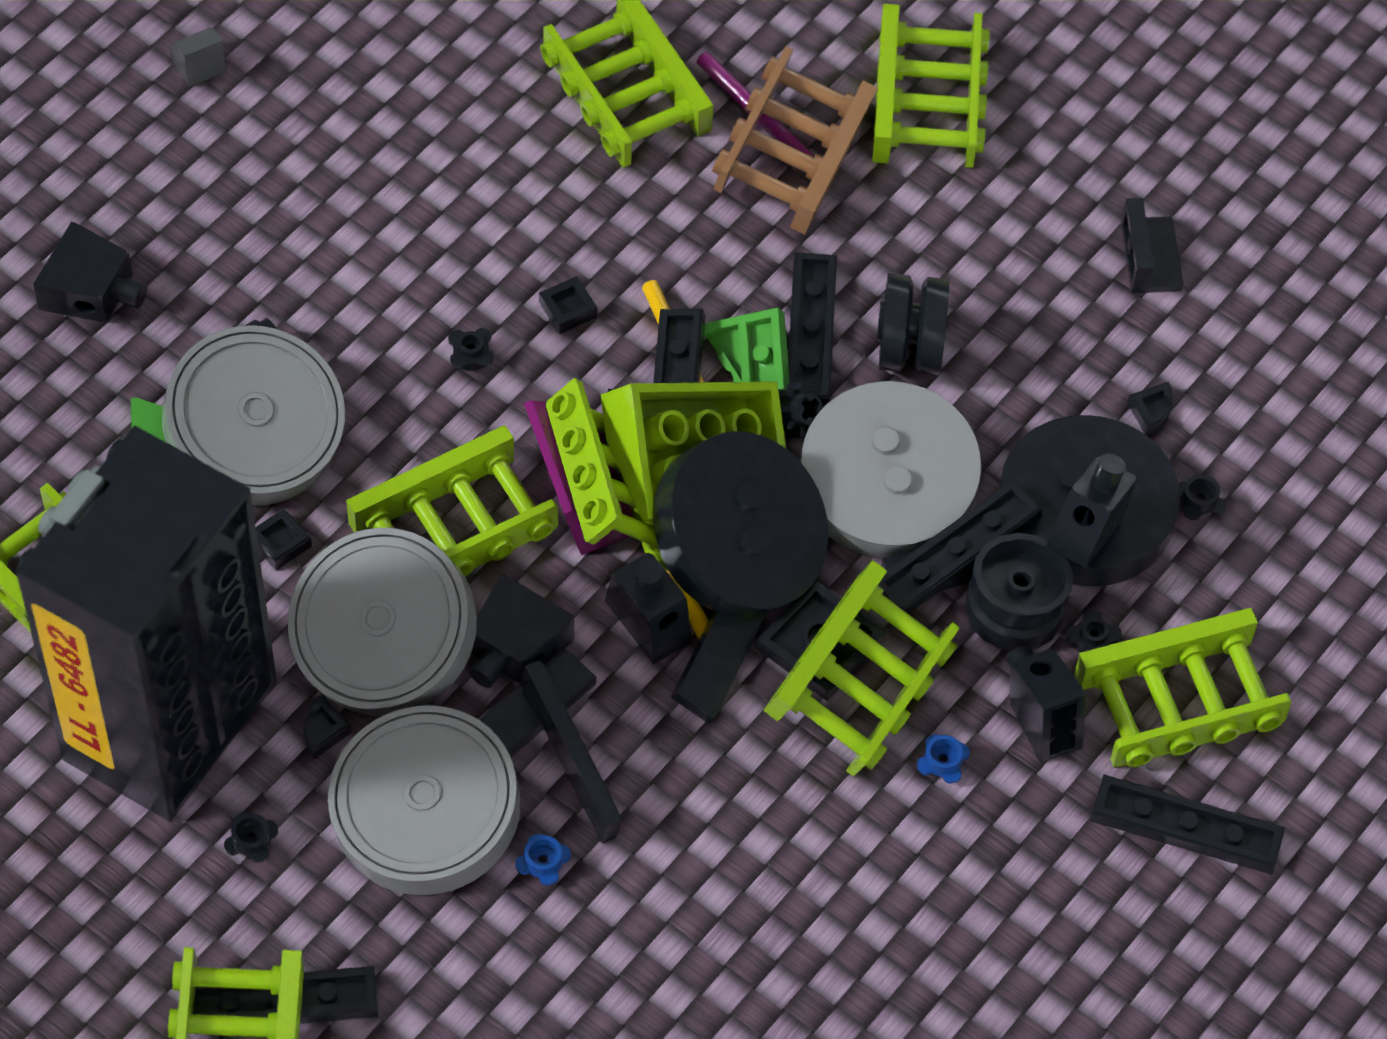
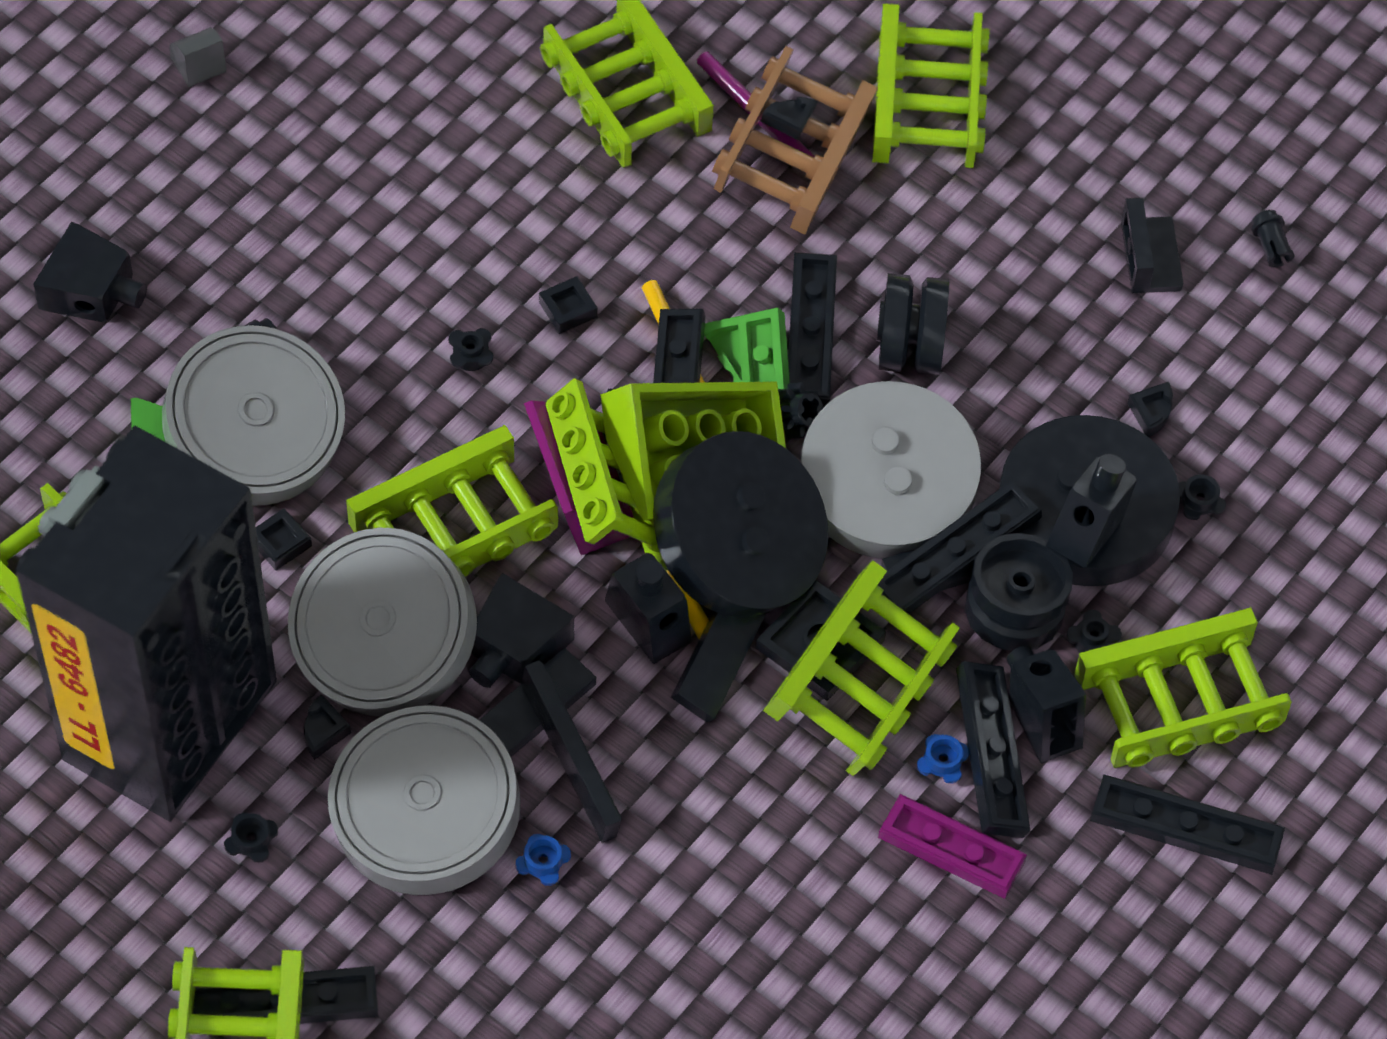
none -> black tile [760,97,818,140]
none -> magenta tile [878,794,1027,899]
none -> black tile [956,661,1031,838]
none -> black pin [1251,210,1295,267]

